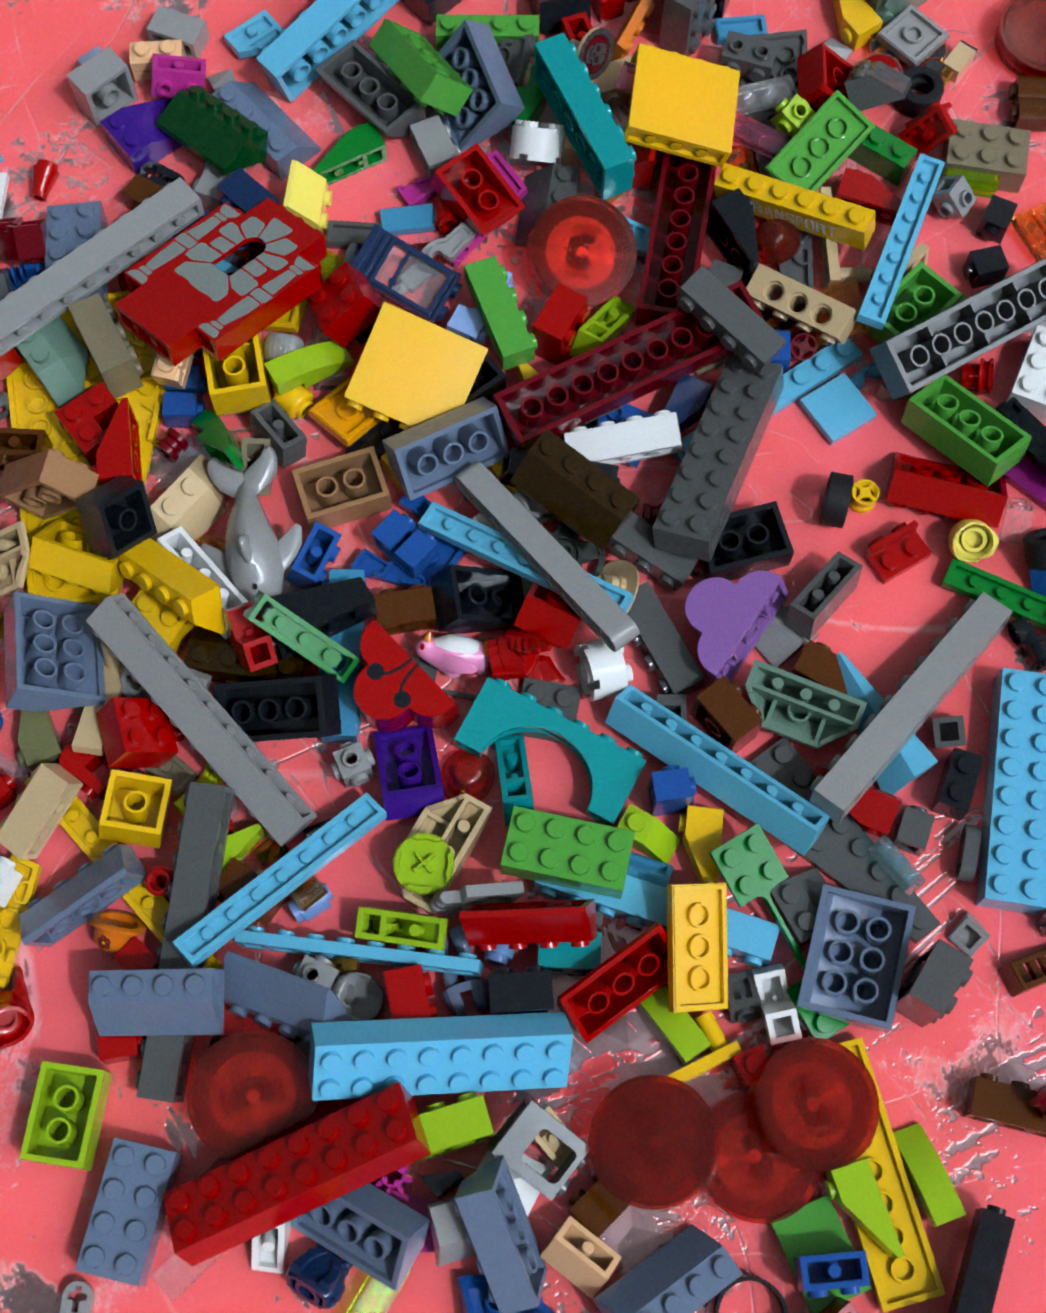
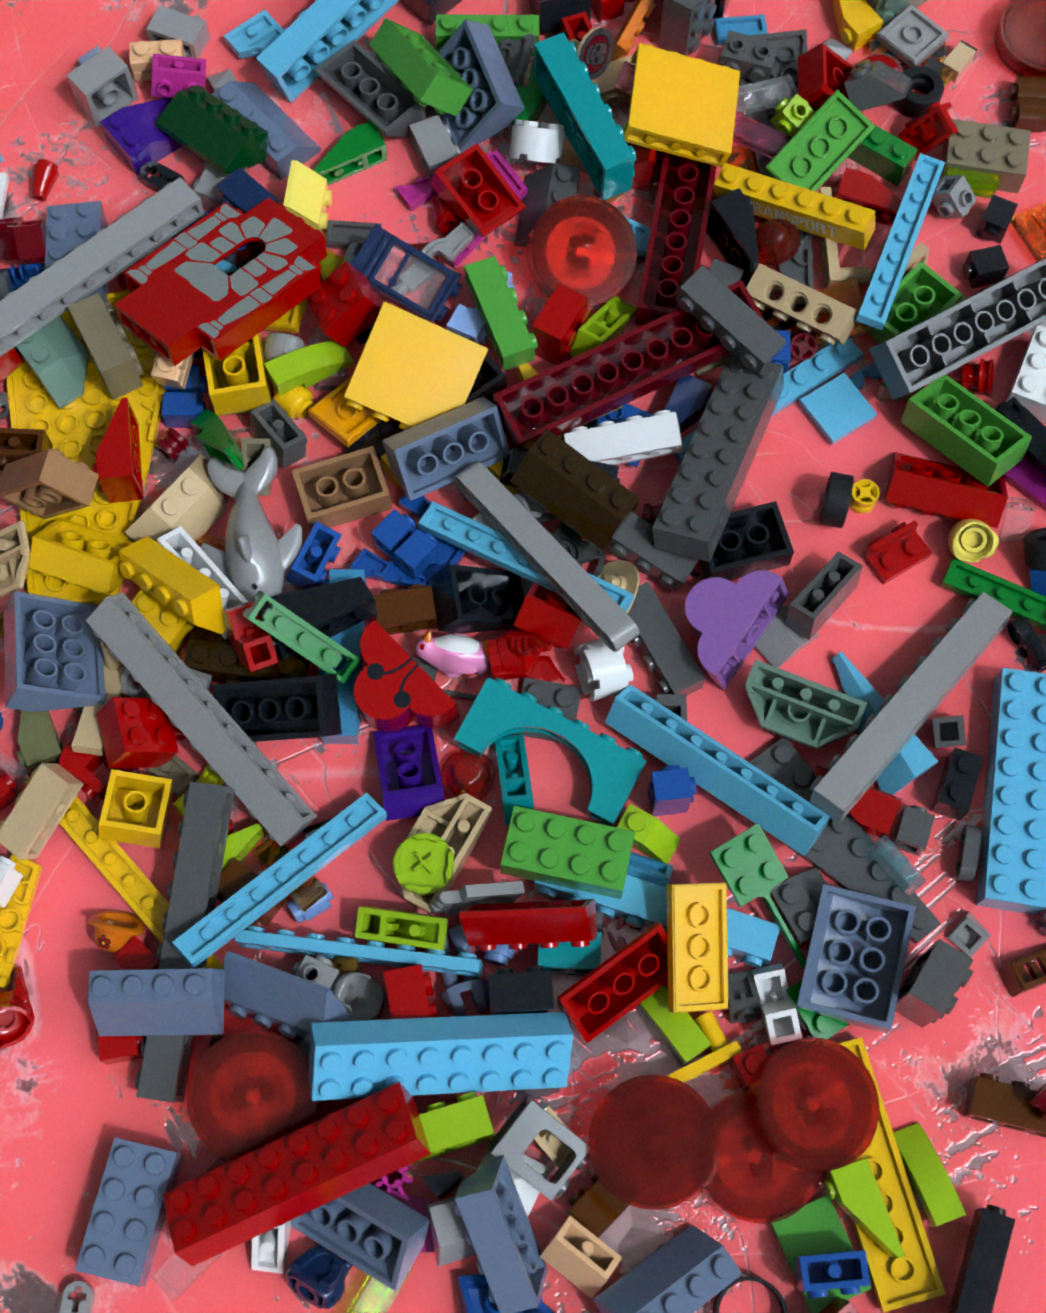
sand blue slope [19,844,147,947] -> none
lime brick [19,1061,113,1171] -> none
red brick [54,382,119,467] -> none
black brick [75,475,157,559] -> none
reddish brown brick [122,173,163,210] -> none
red cone [145,865,174,896] -> none
light grey brick [330,741,376,788] -> none
dark azure tile [380,203,436,236] -> none
yellow slope [678,805,724,883] -> none
reddish brown brick [691,675,763,753] -> none
reddish brown slope [791,640,848,694] -> none

